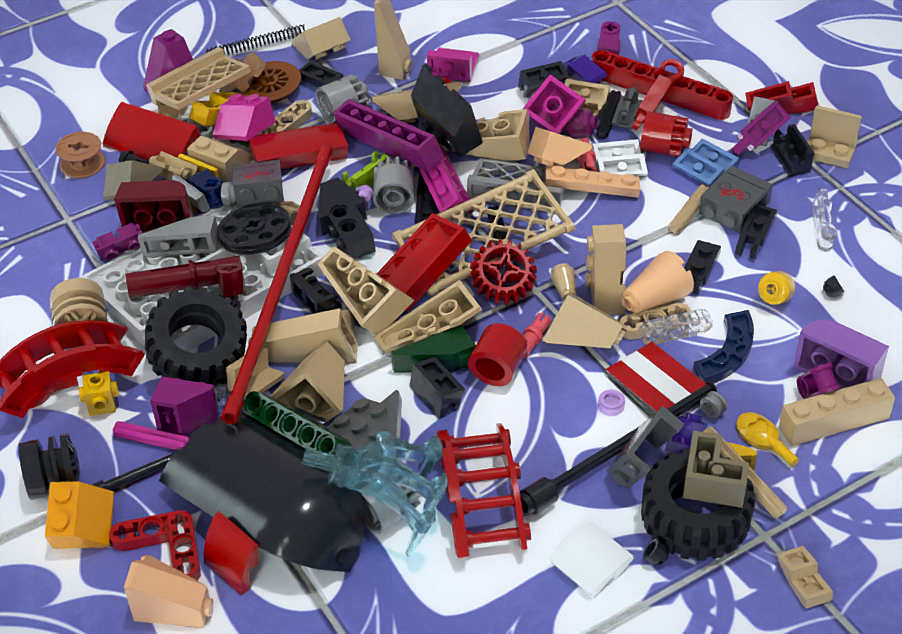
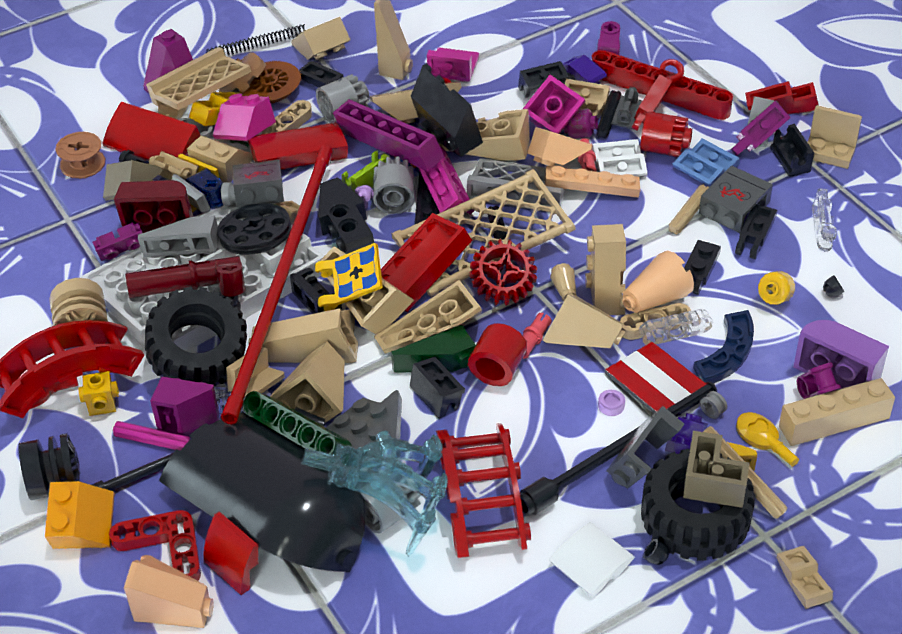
none -> yellow flag [315,243,383,311]

